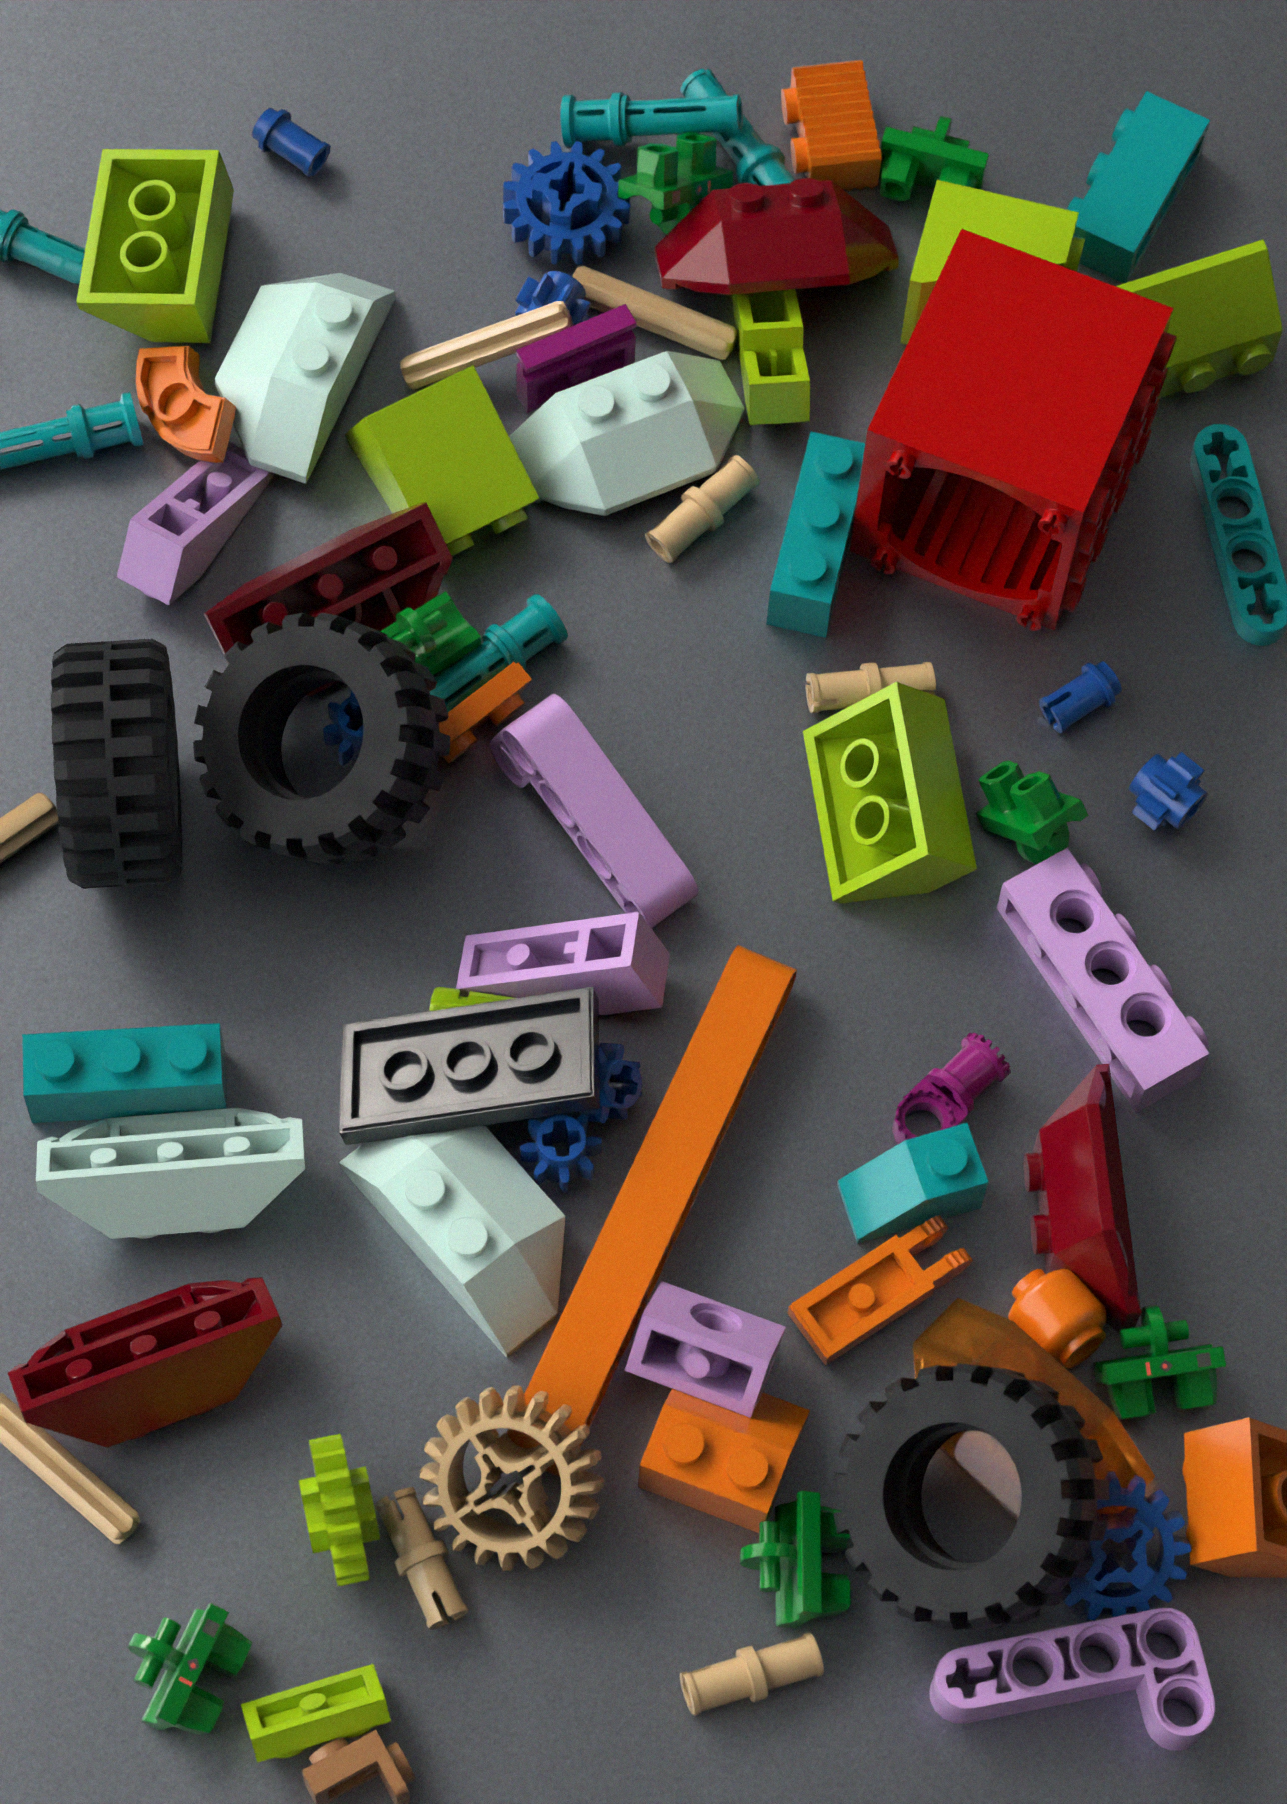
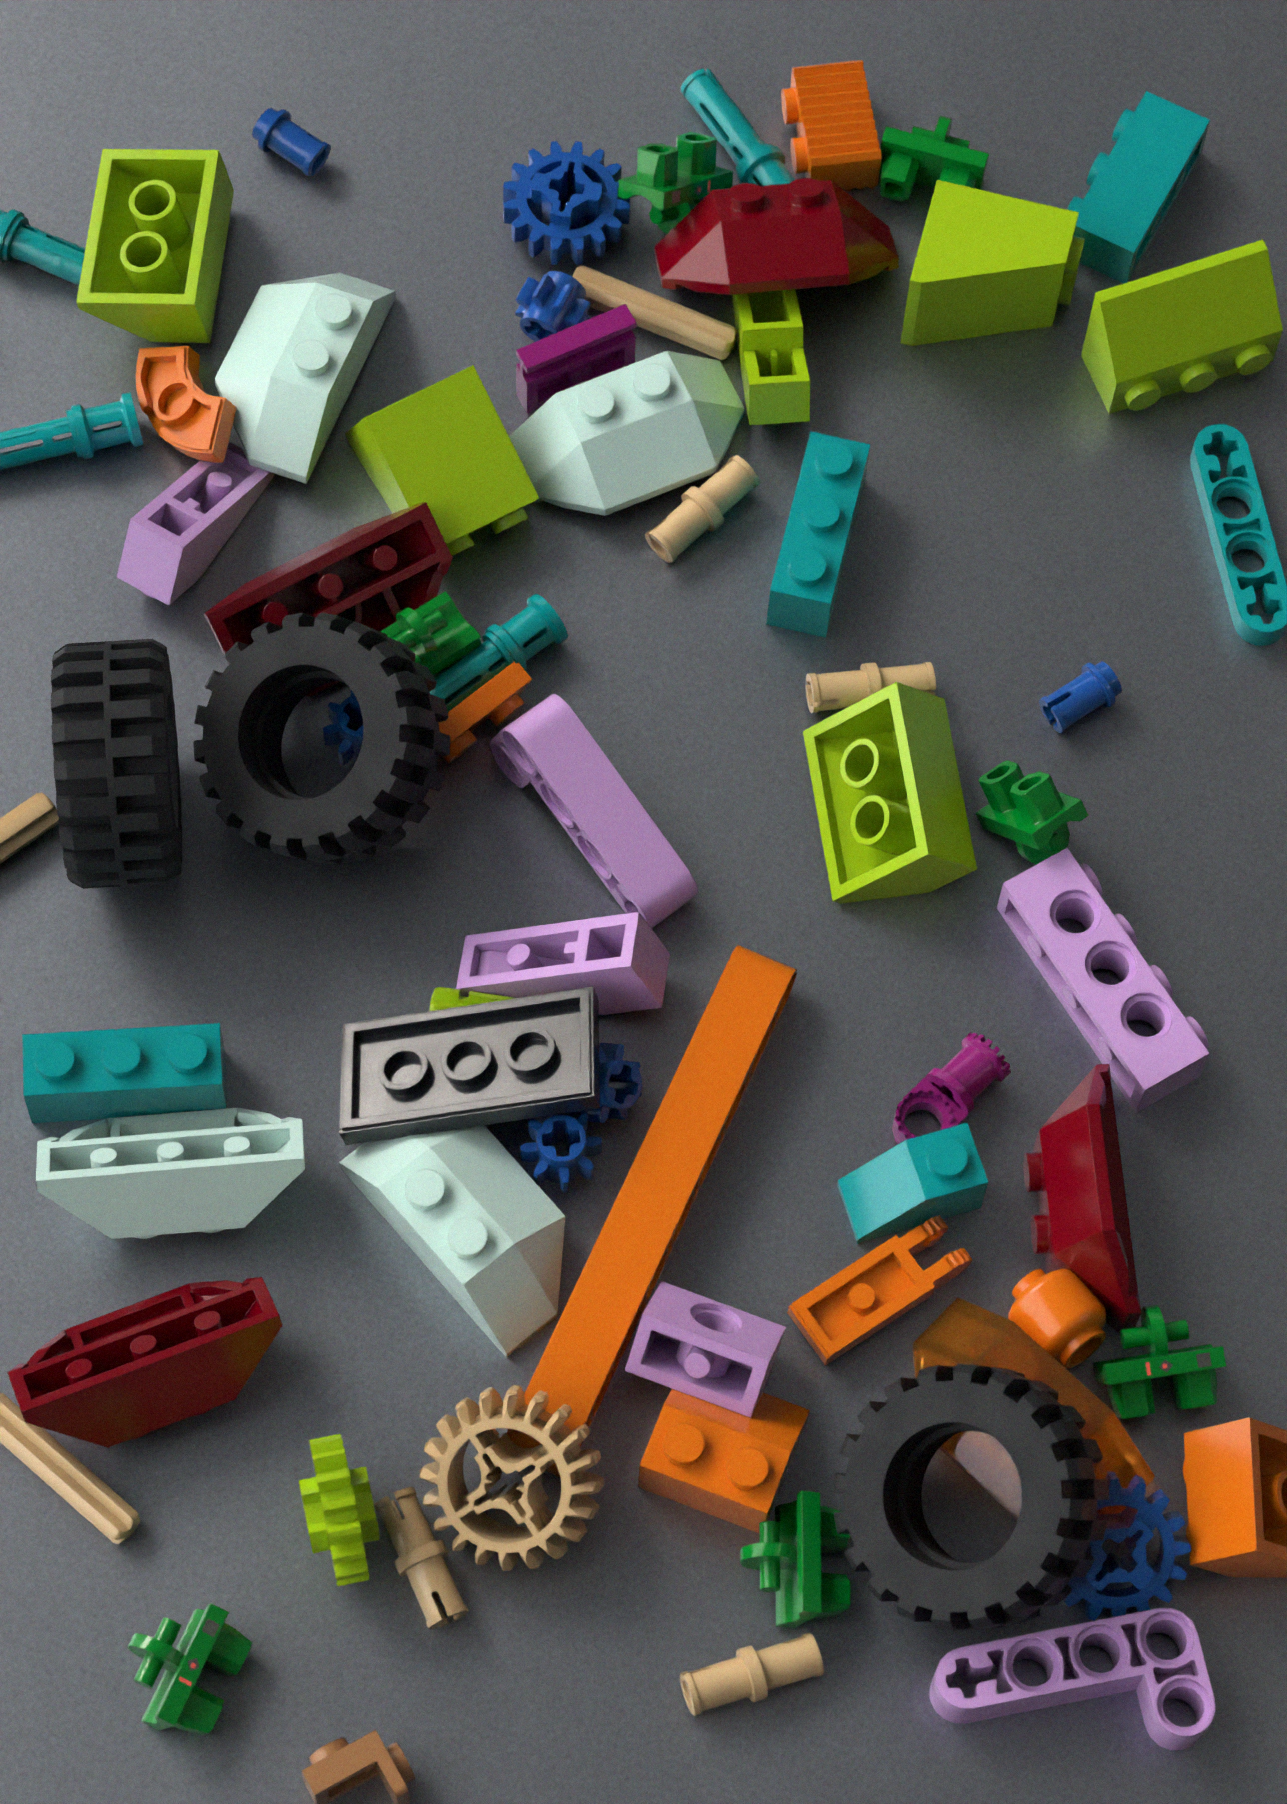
lime plate [241,1664,391,1763] -> none
tan axle [400,301,573,389] -> none
teal pin [560,92,743,149] -> none
red piece [850,228,1177,631] -> none
blue gear [1129,752,1208,831] -> none

